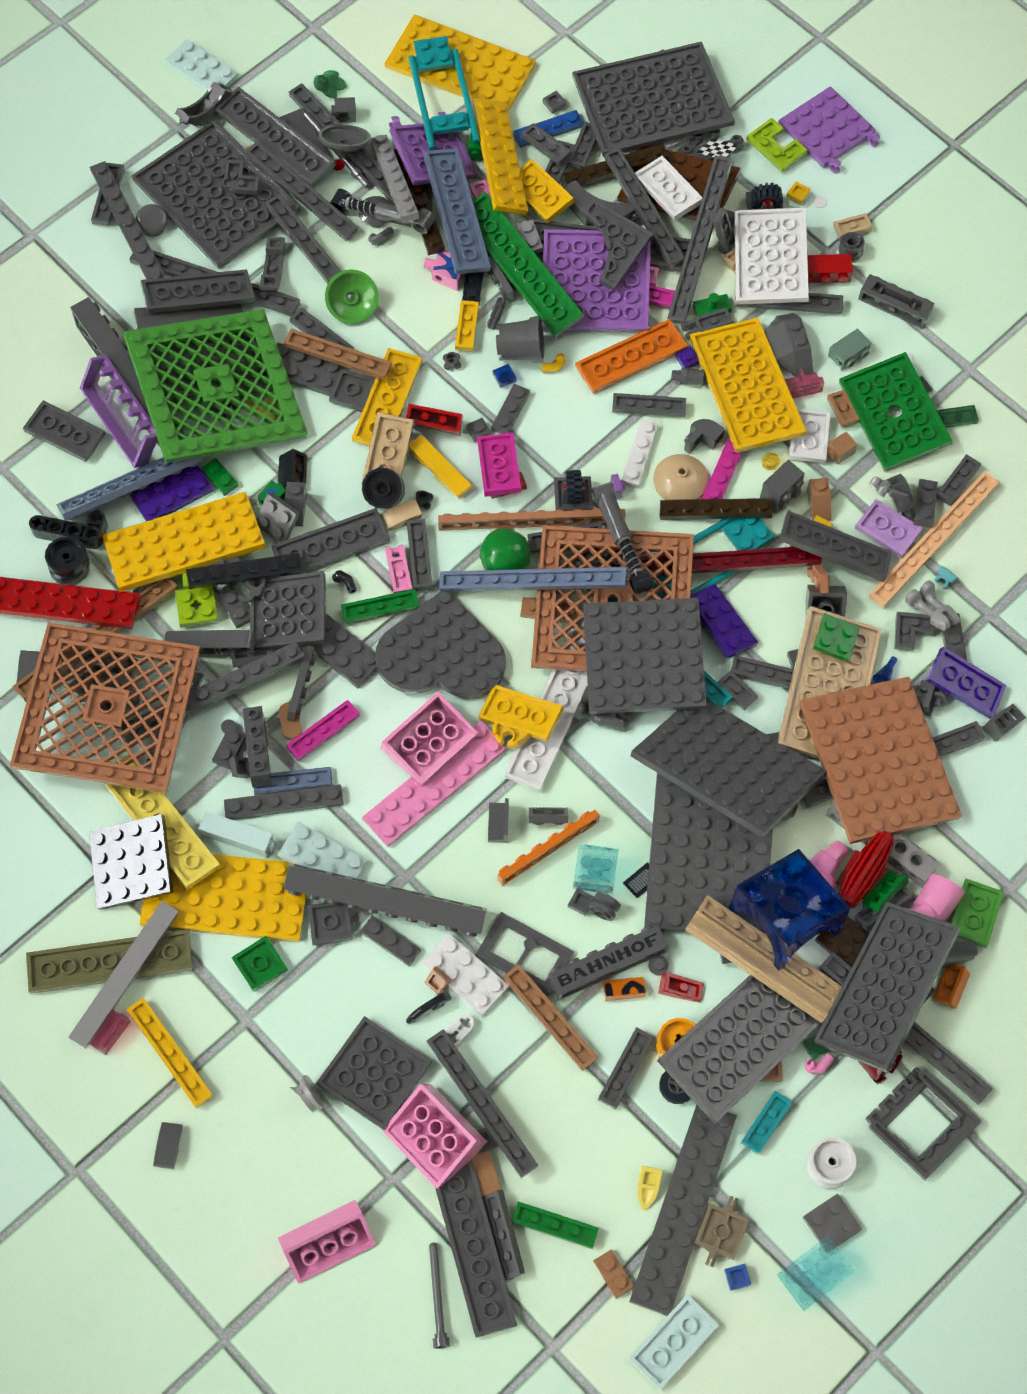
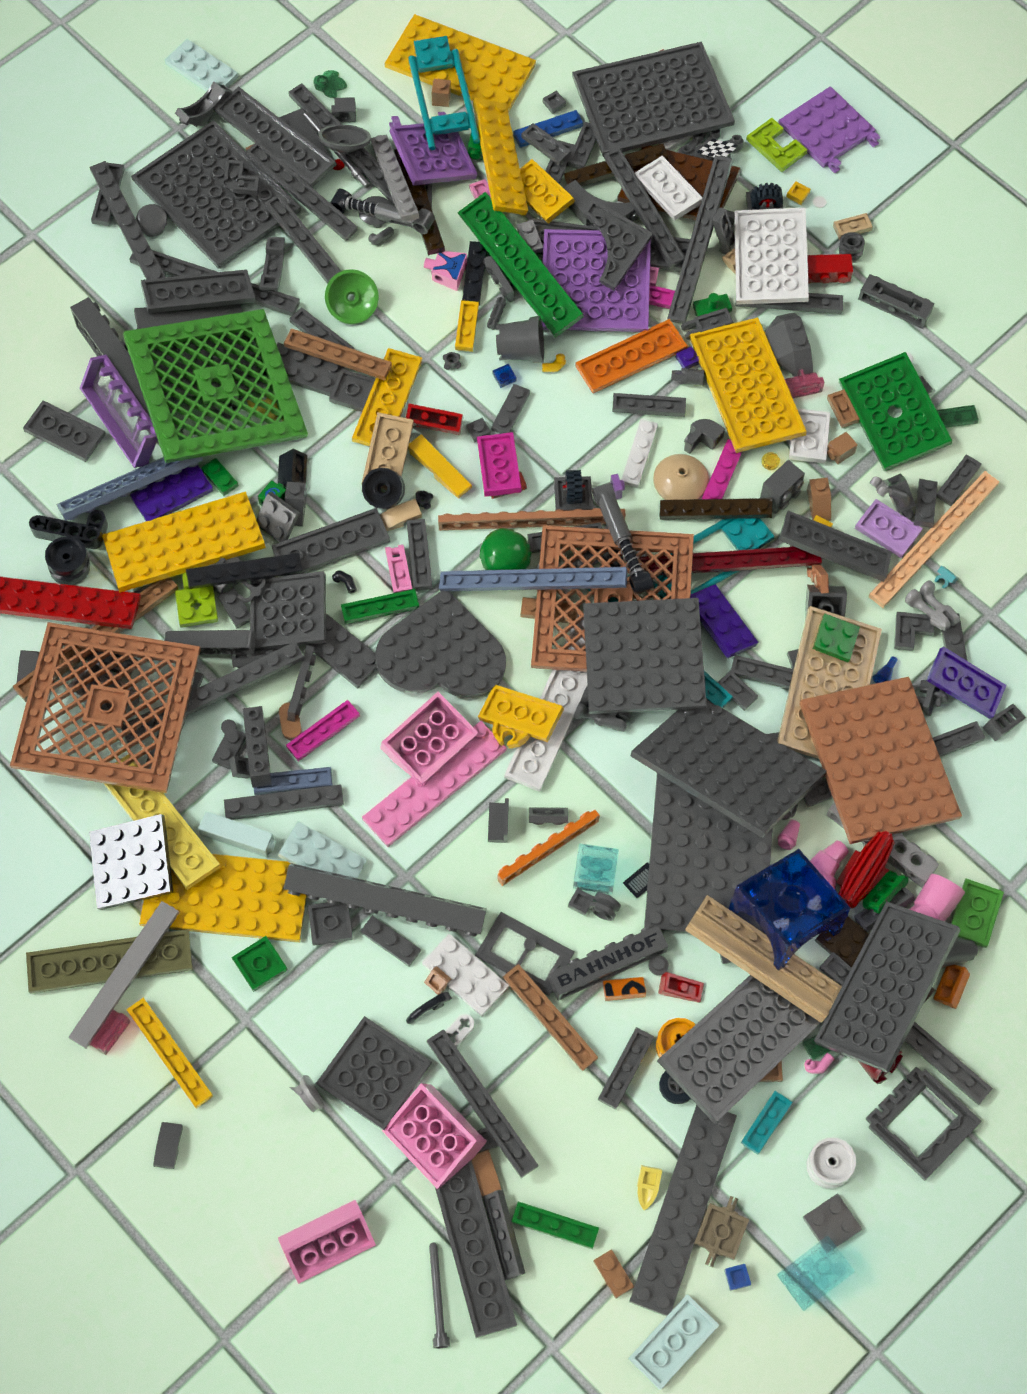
sand blue plate [423,149,491,274] -> none
sand green hinge [828,328,872,371] -> none
none -> medium nougat brick [431,79,451,107]
none -> bright pink cone [777,819,800,850]

